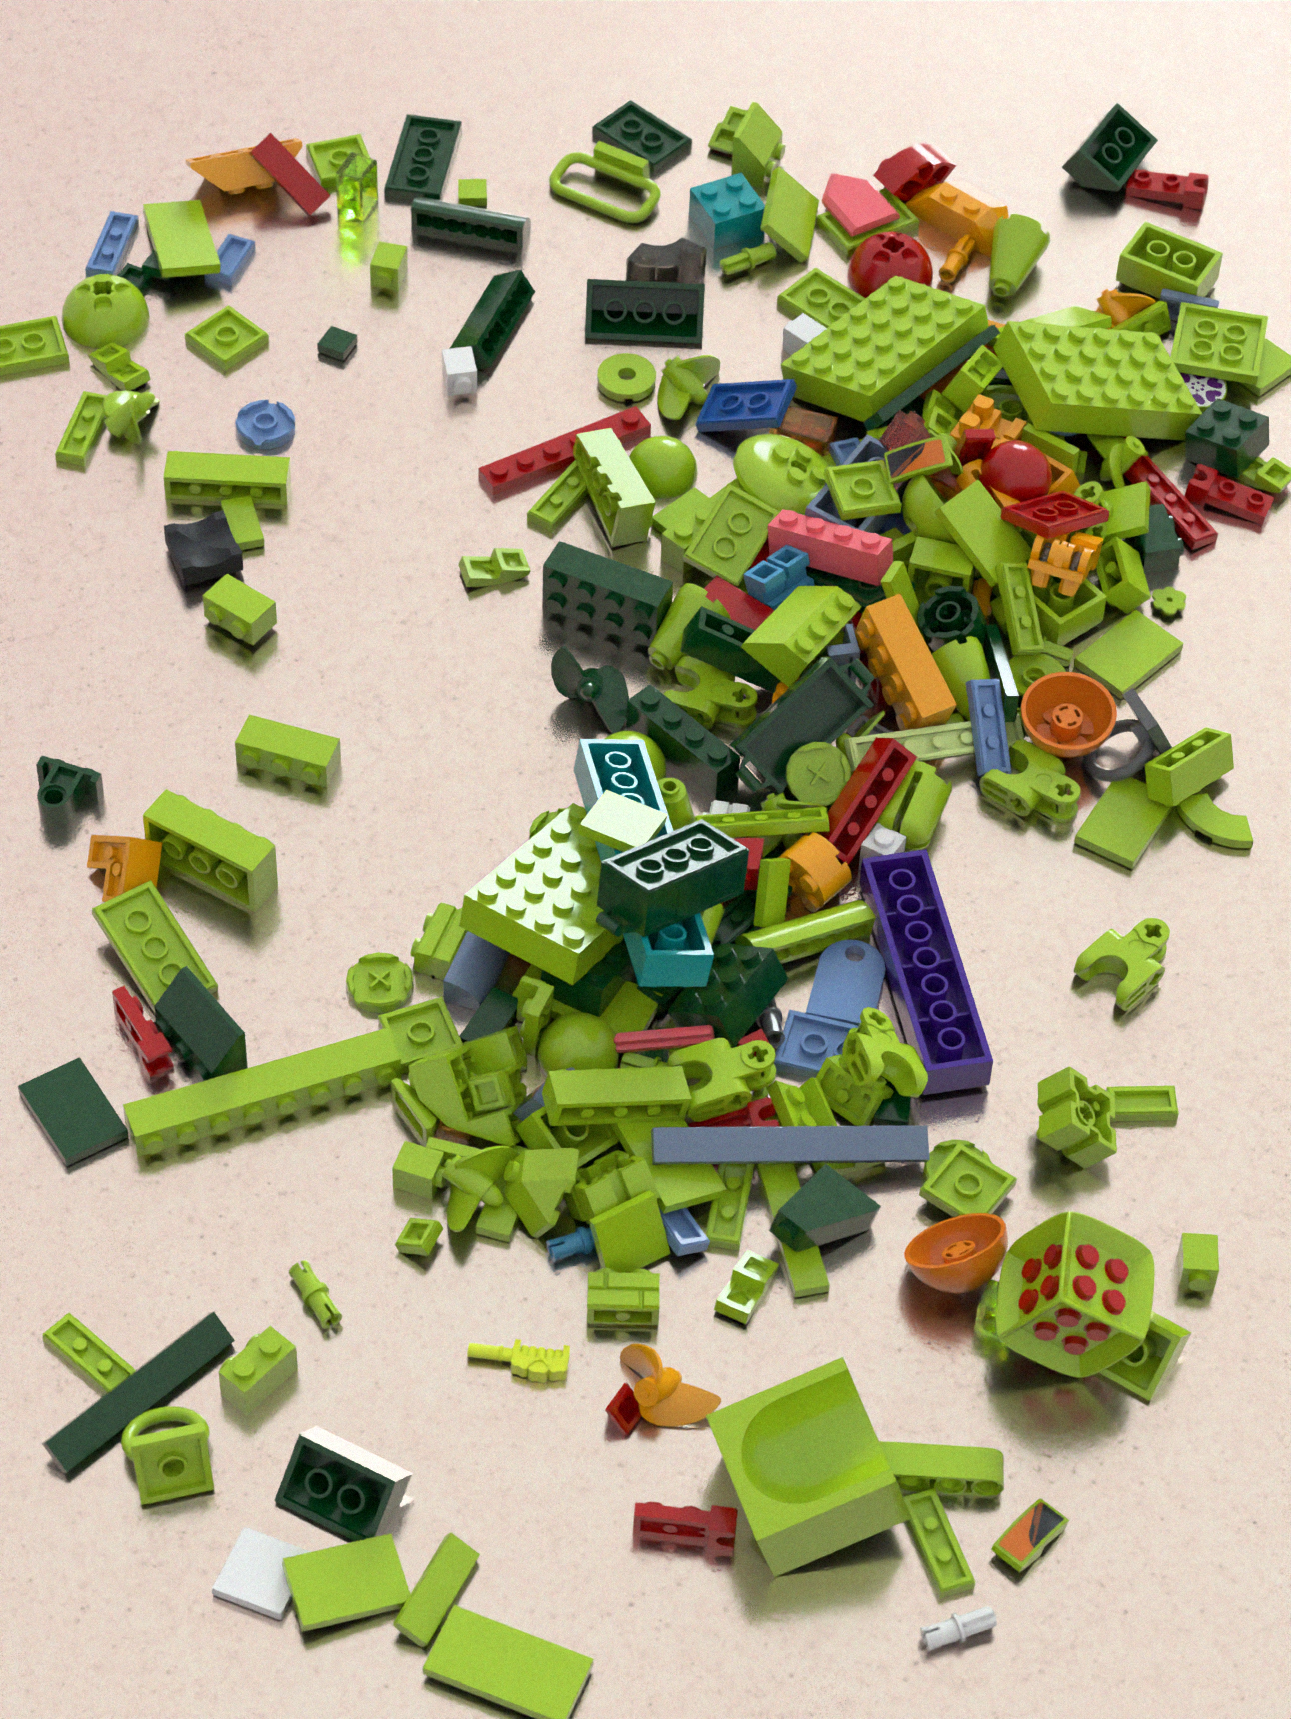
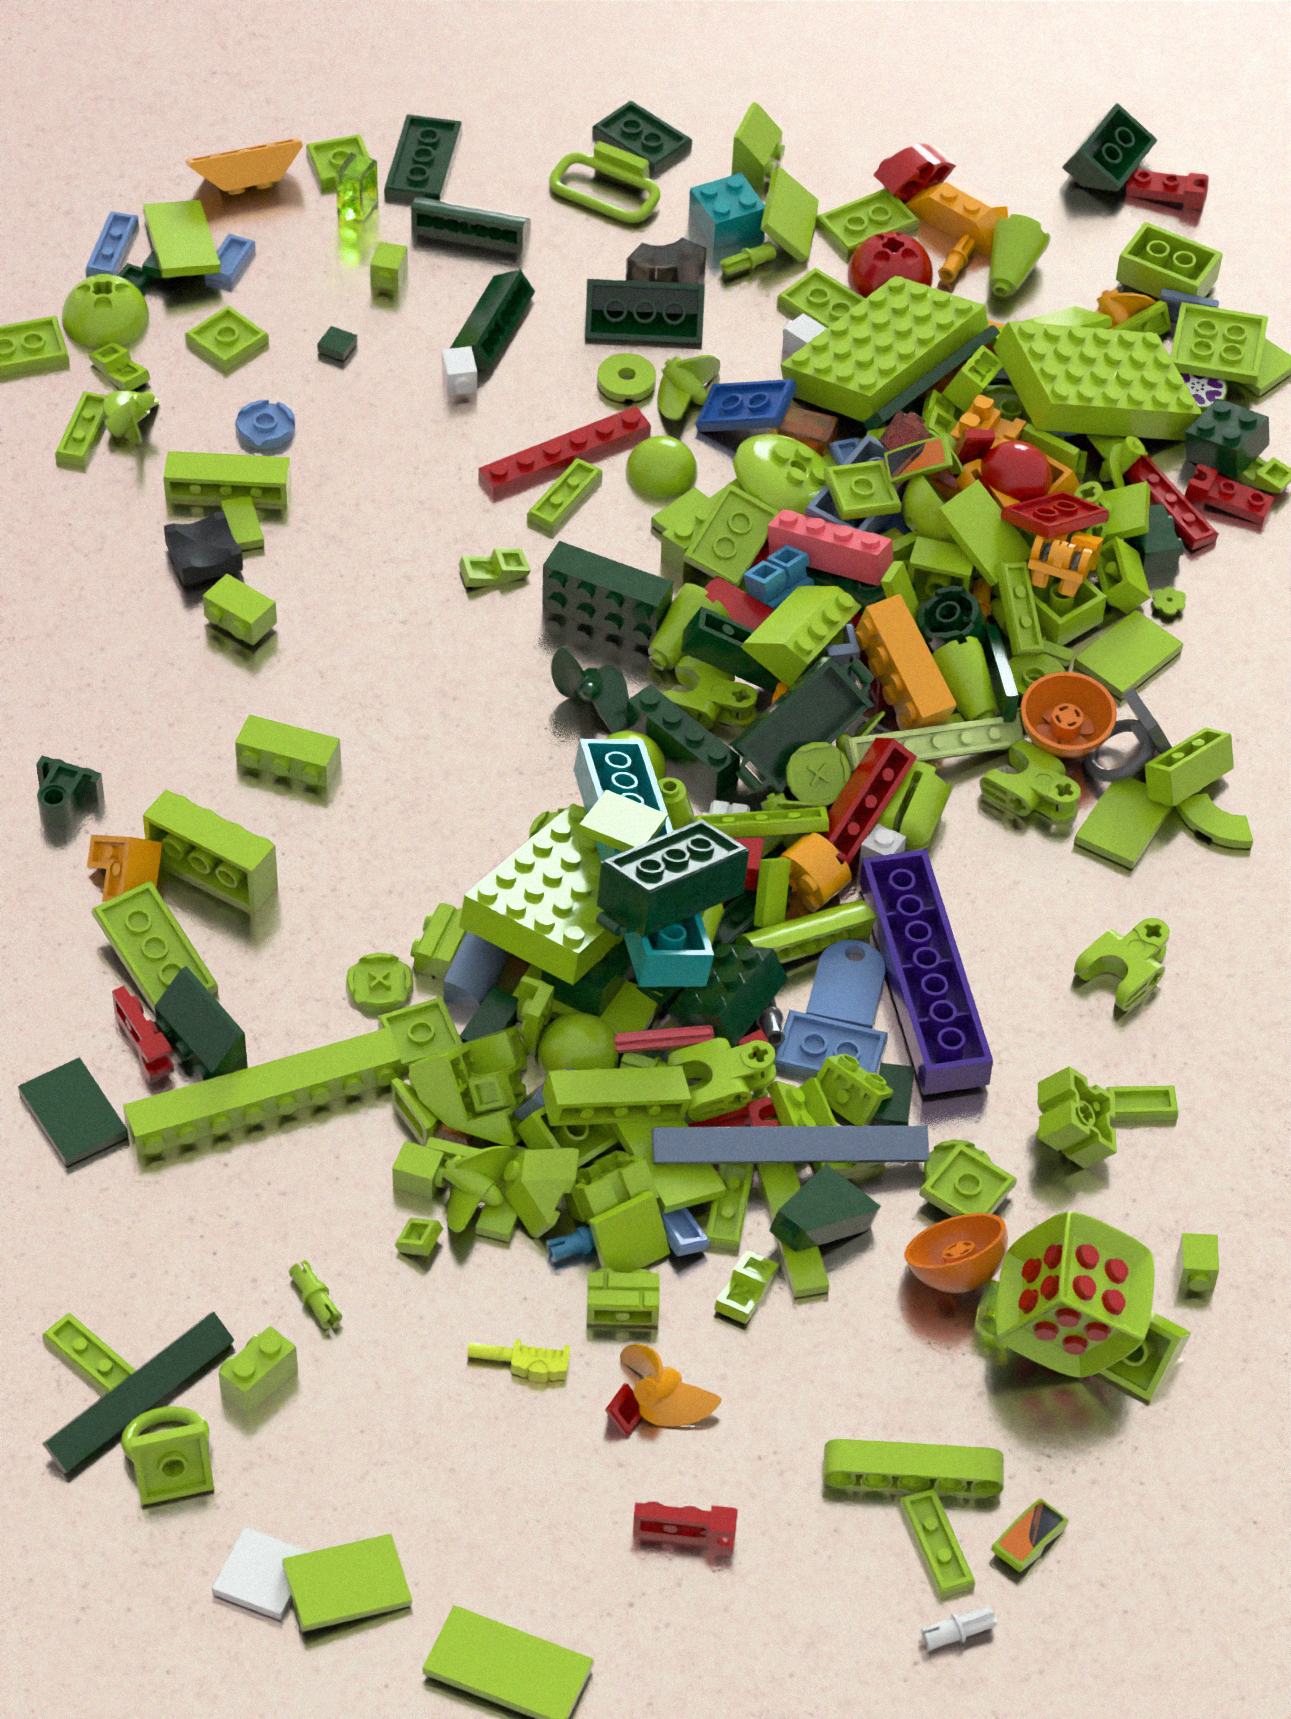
red tile [249,133,331,217] -> none
dark green slope [274,1426,412,1542] -> none
lime tile [392,1532,480,1648] -> none
lime tile [458,179,487,206] -> none
lime wedge [573,428,656,547] -> none
lime piece [706,1357,912,1577] -> none
lime slope [708,105,747,155] -> none
coral tile [821,173,900,237] -> none
lime piece [843,1007,928,1099] -> none
medium blue tile [966,679,1012,777] -> none

